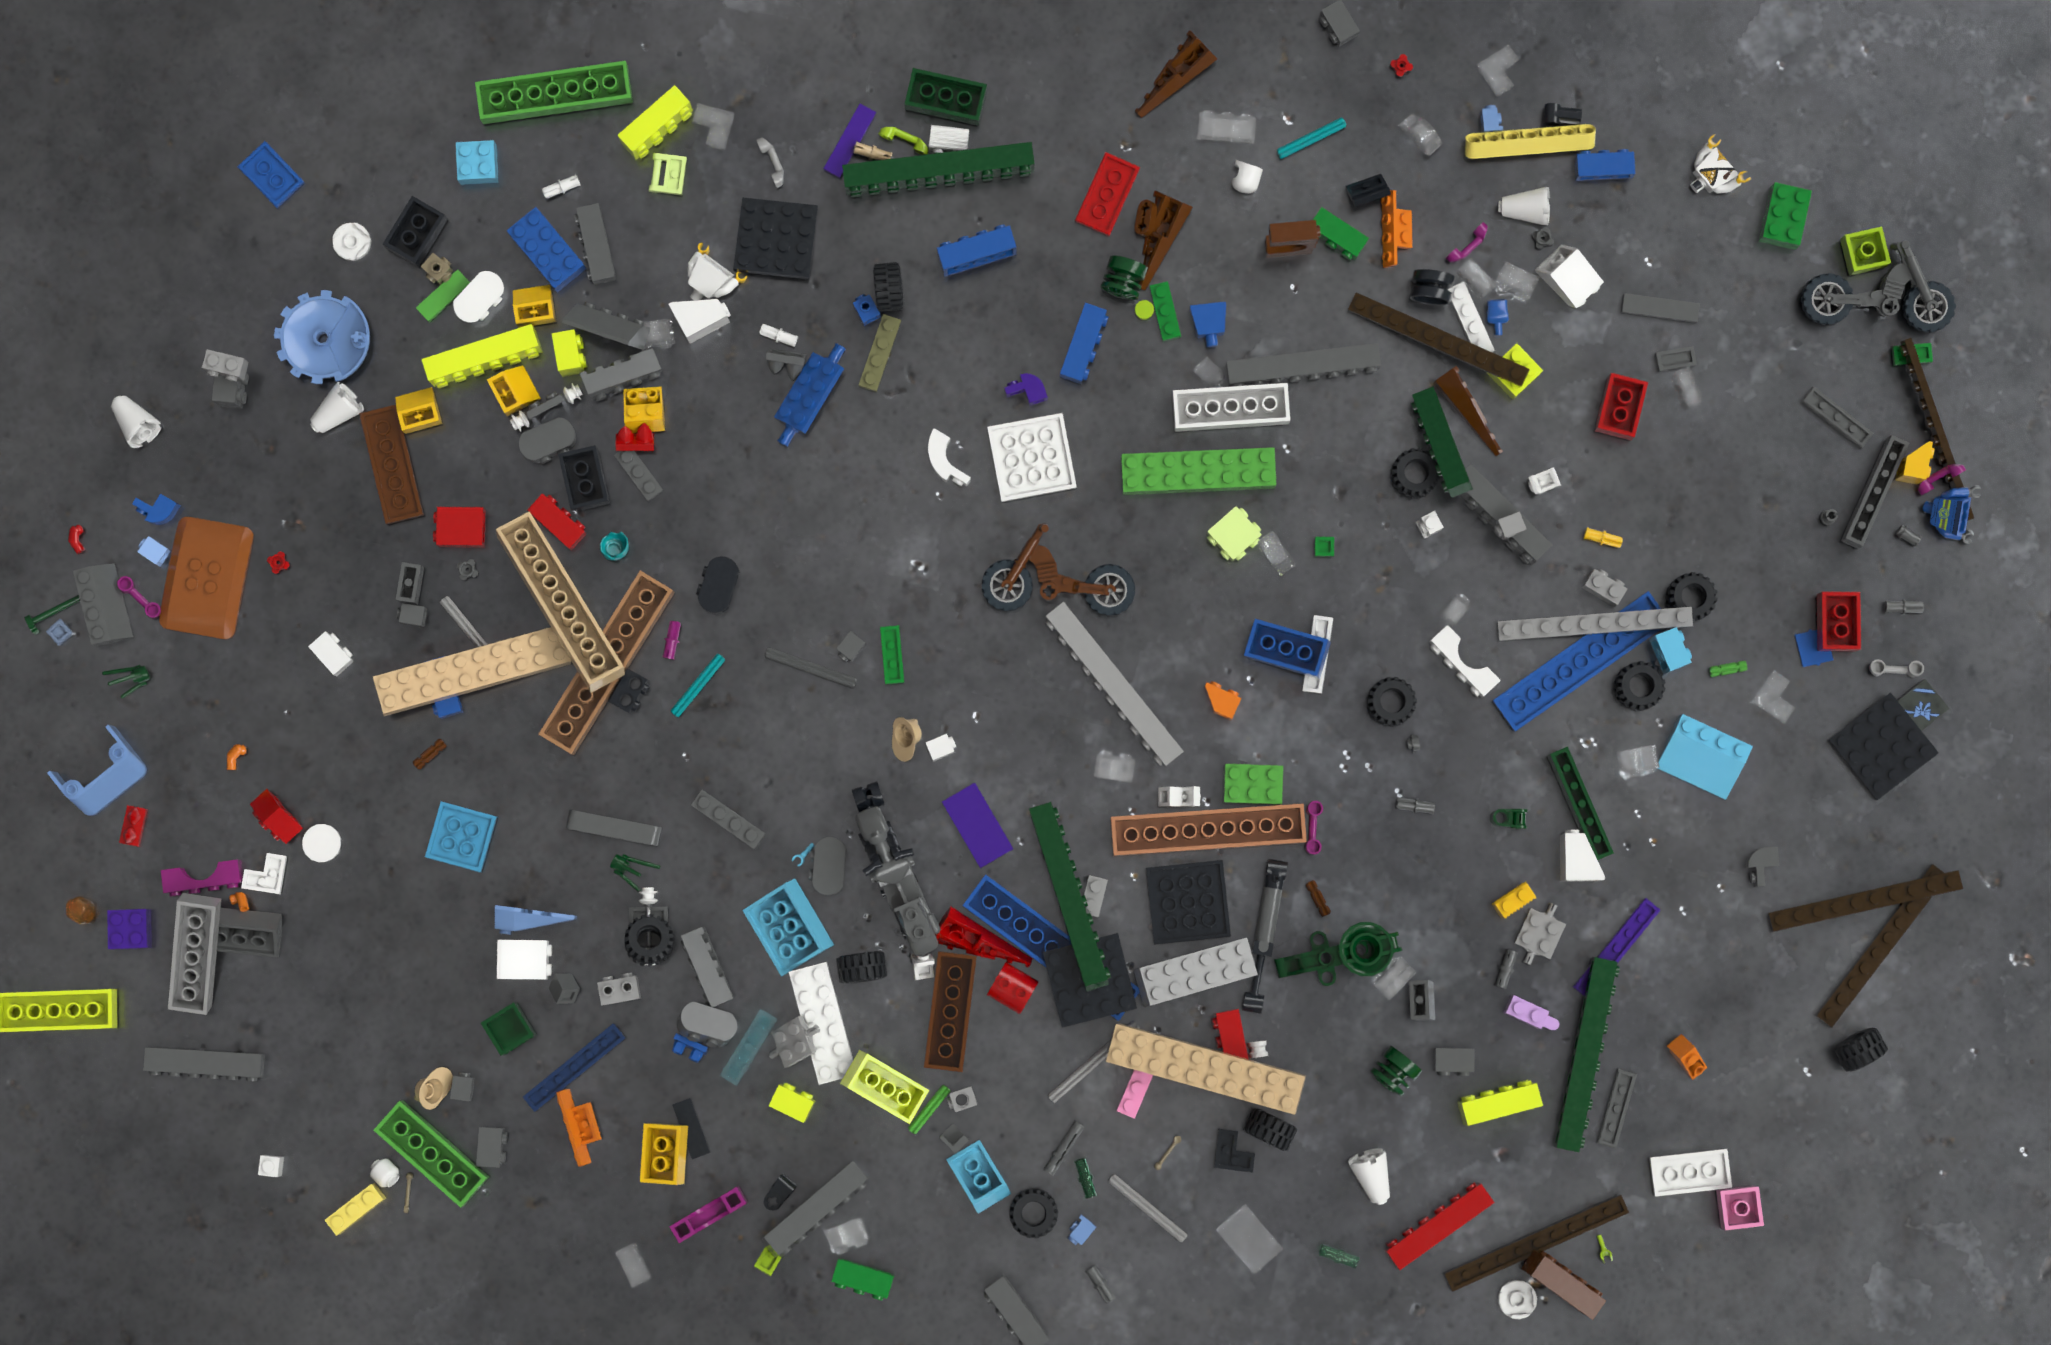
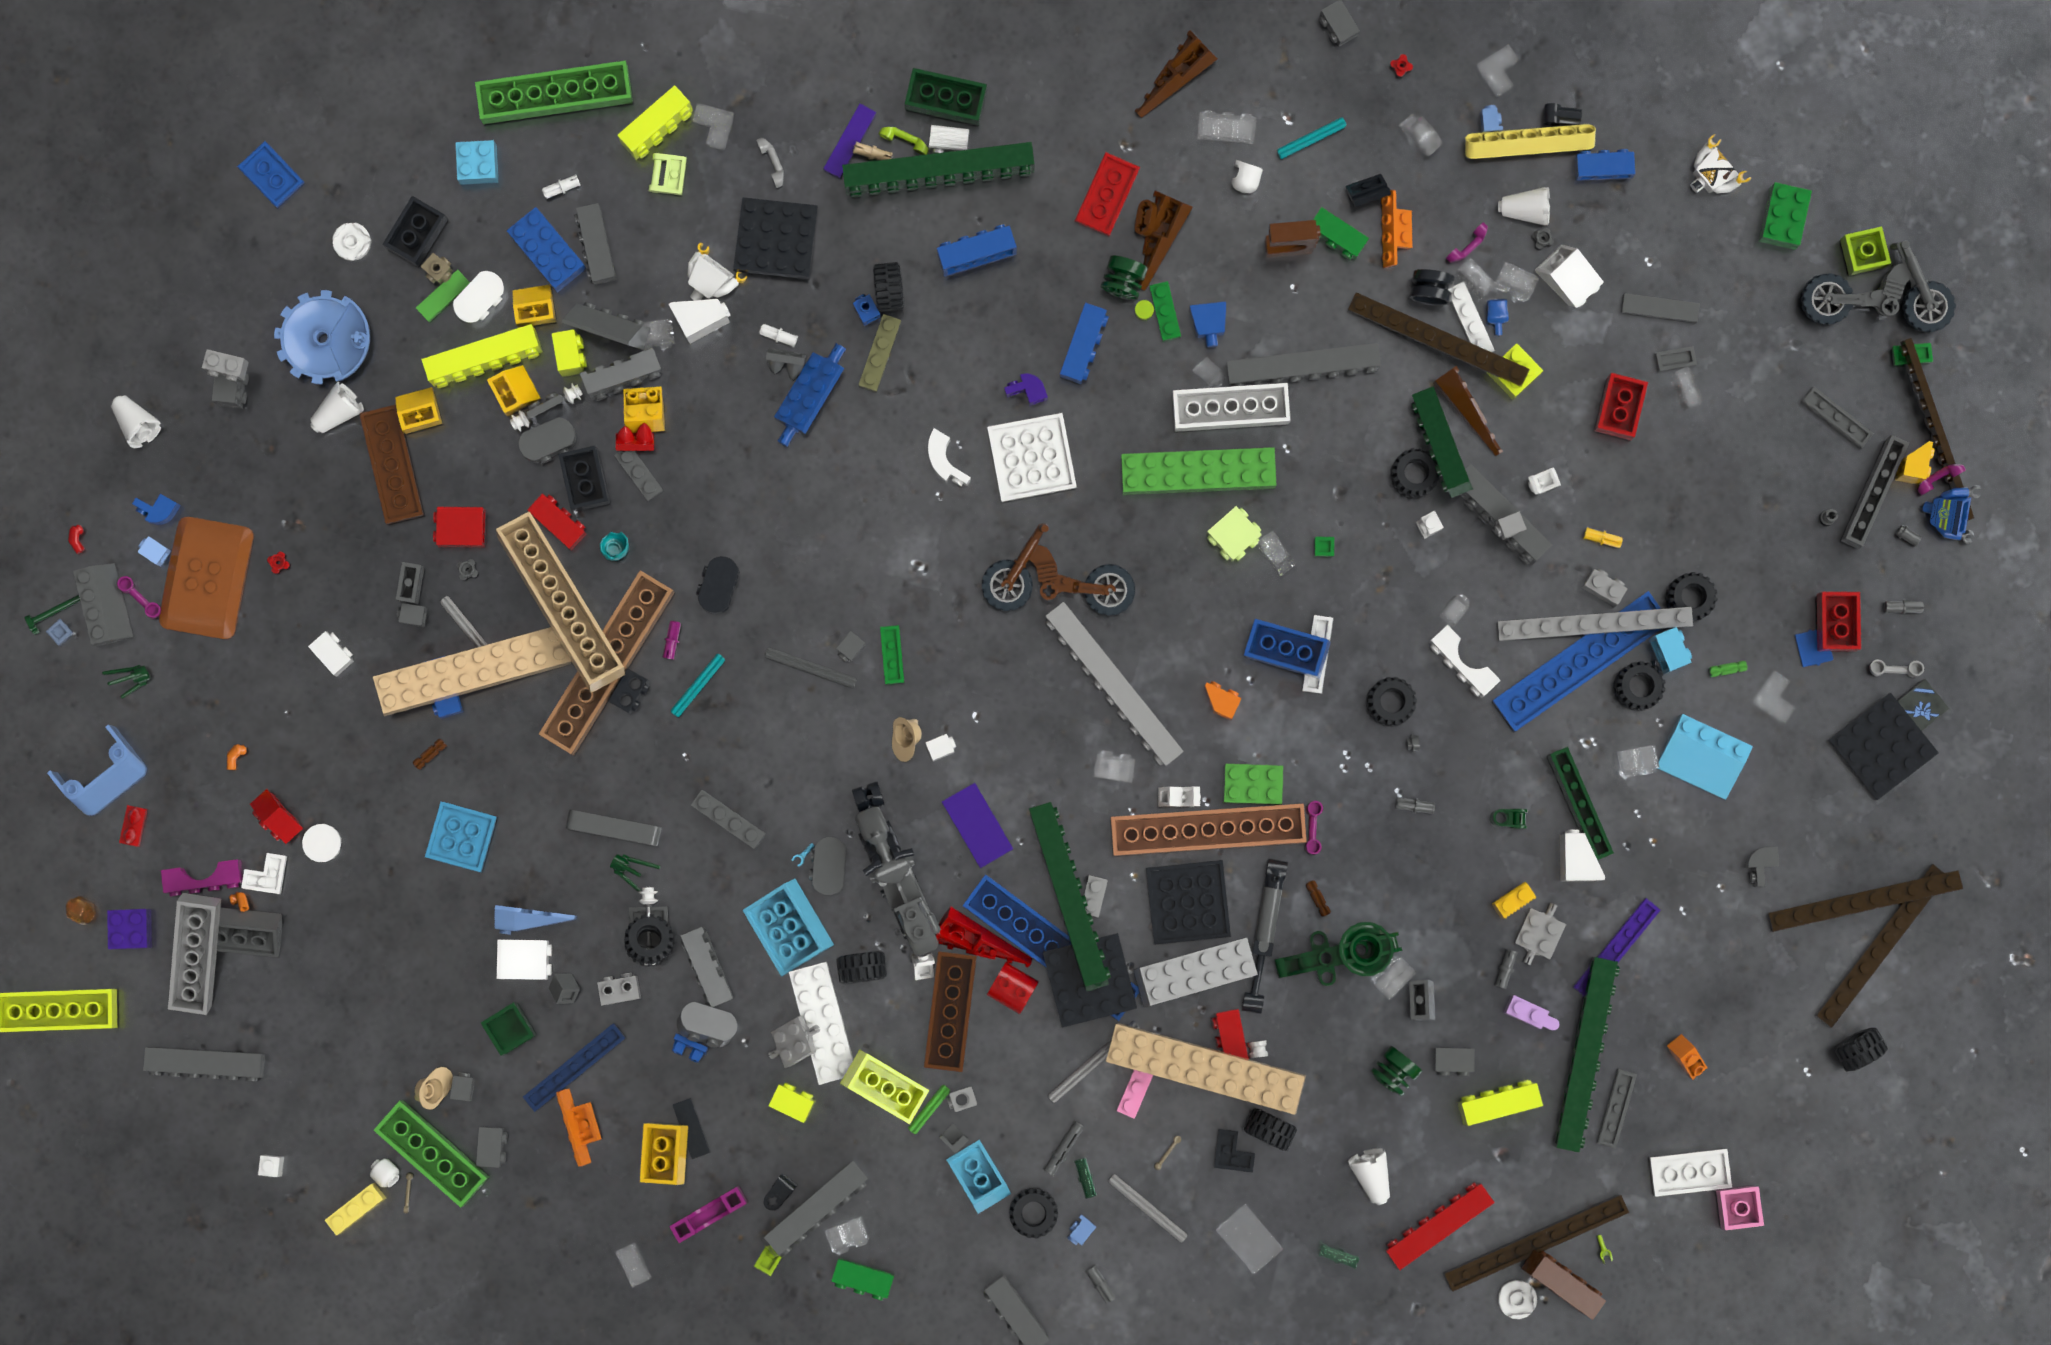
clear light blue brick [720,1009,778,1086] -> none

